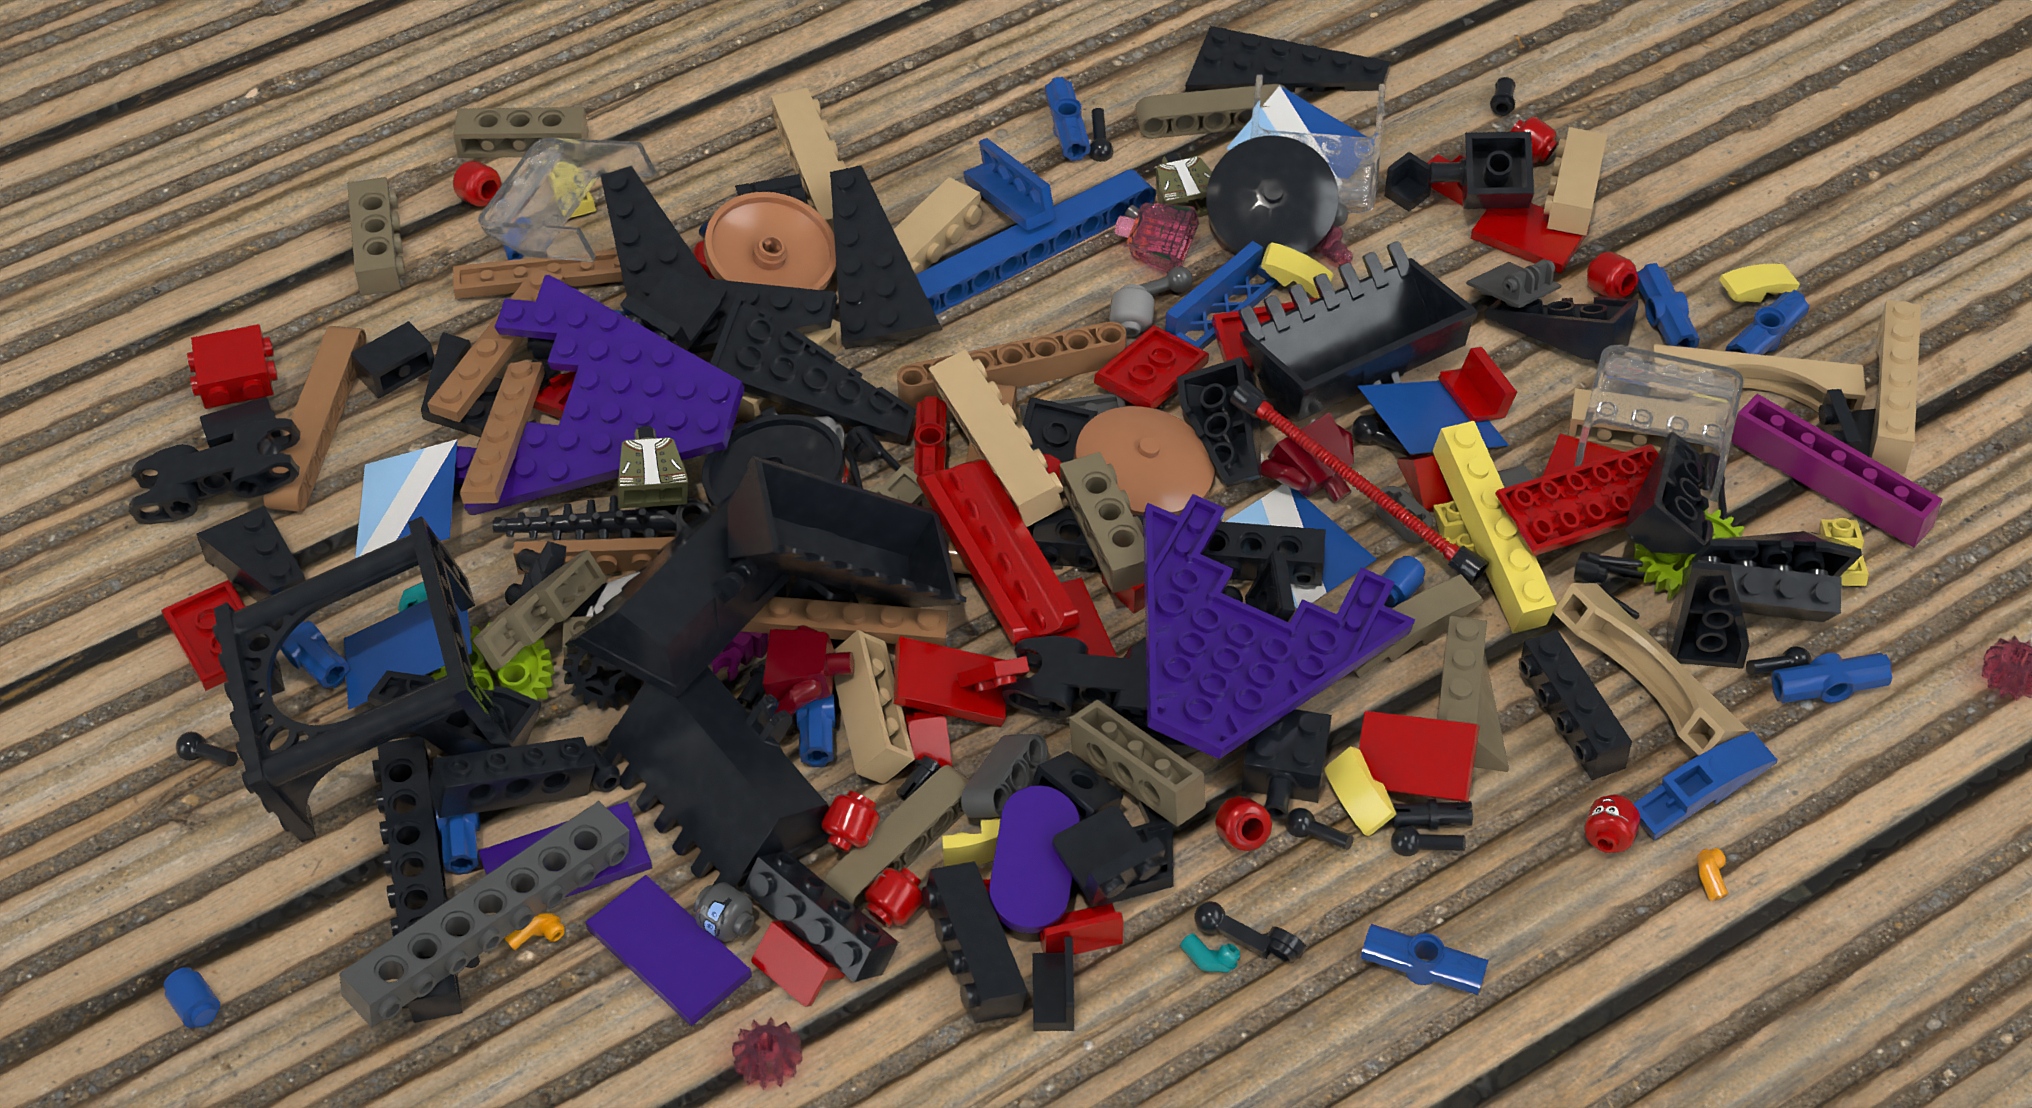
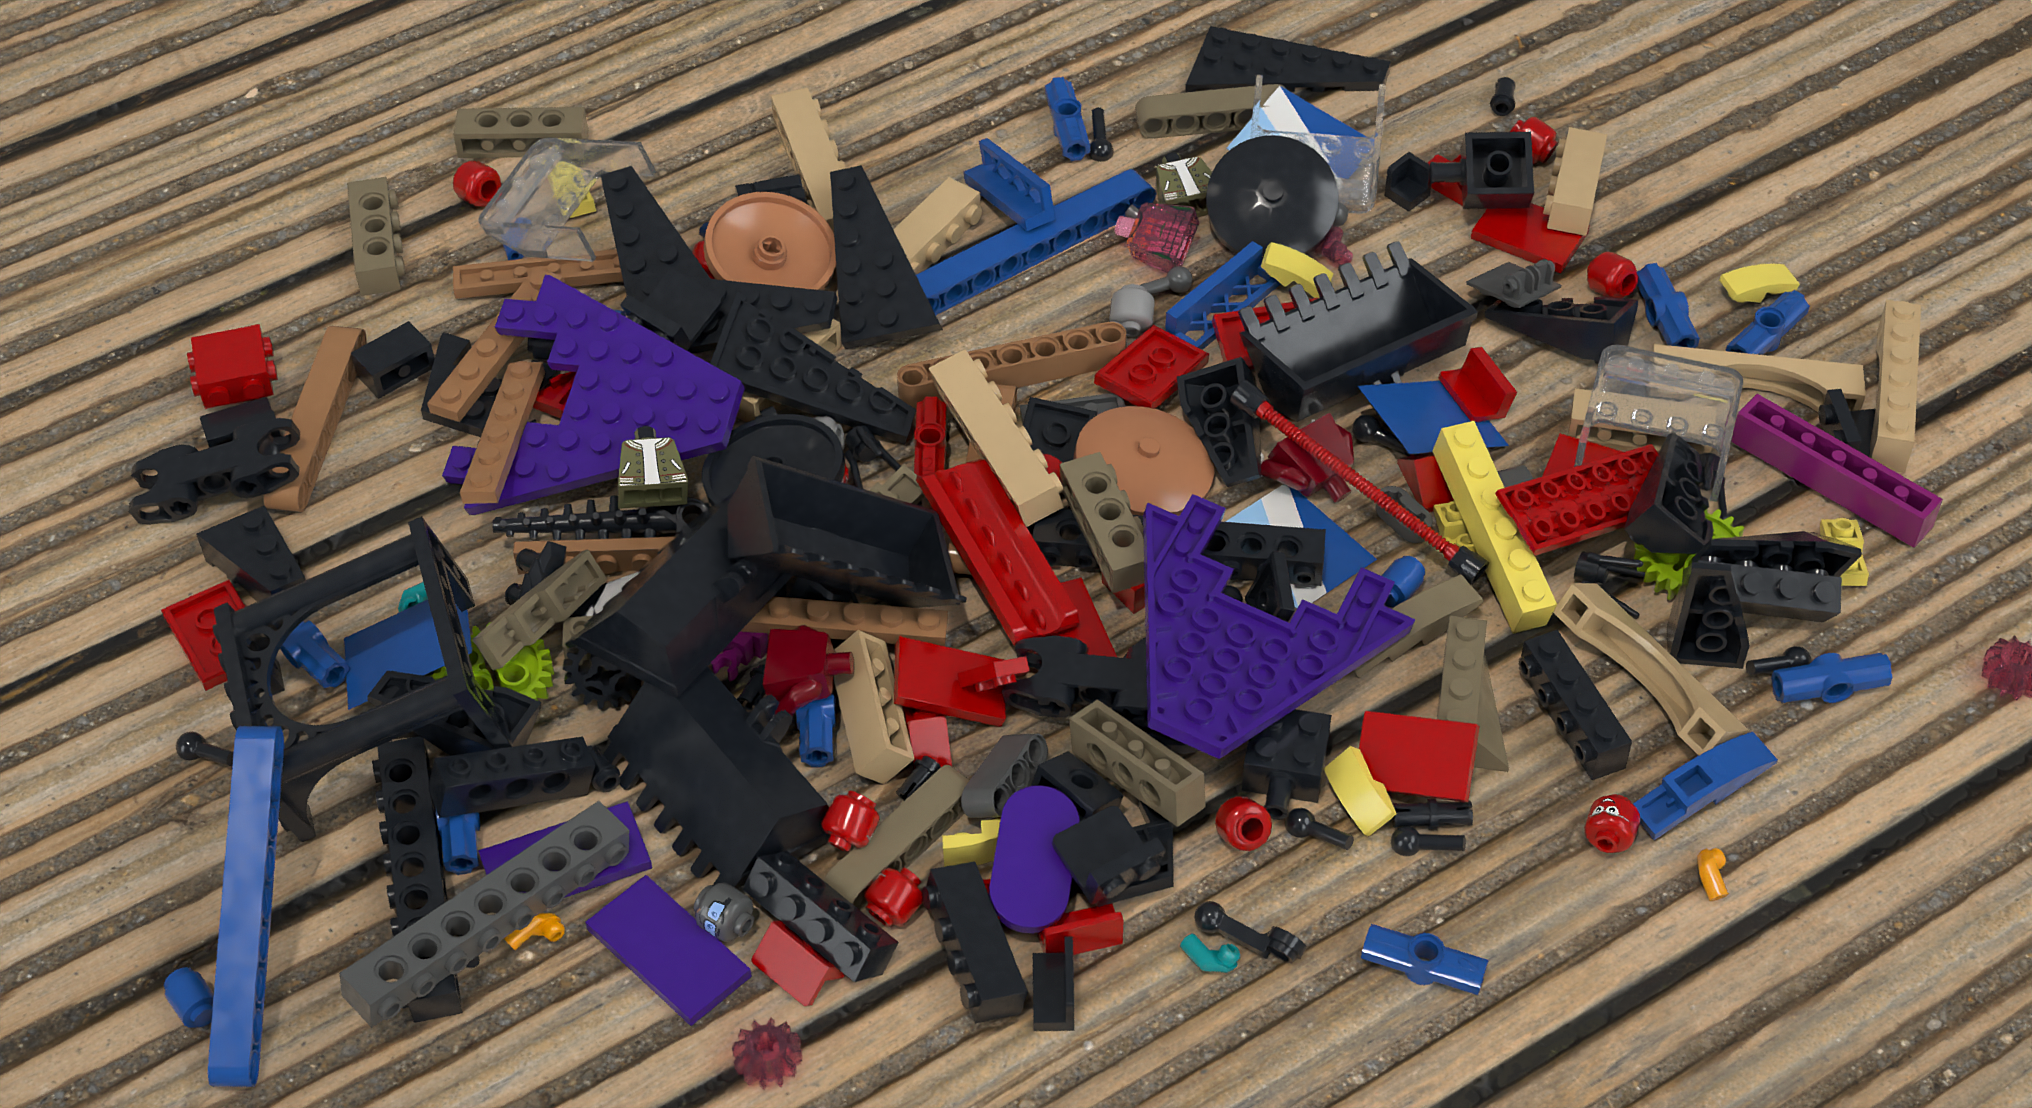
sticker [355,439,458,558] -> none
none -> blue beam [208,726,284,1087]

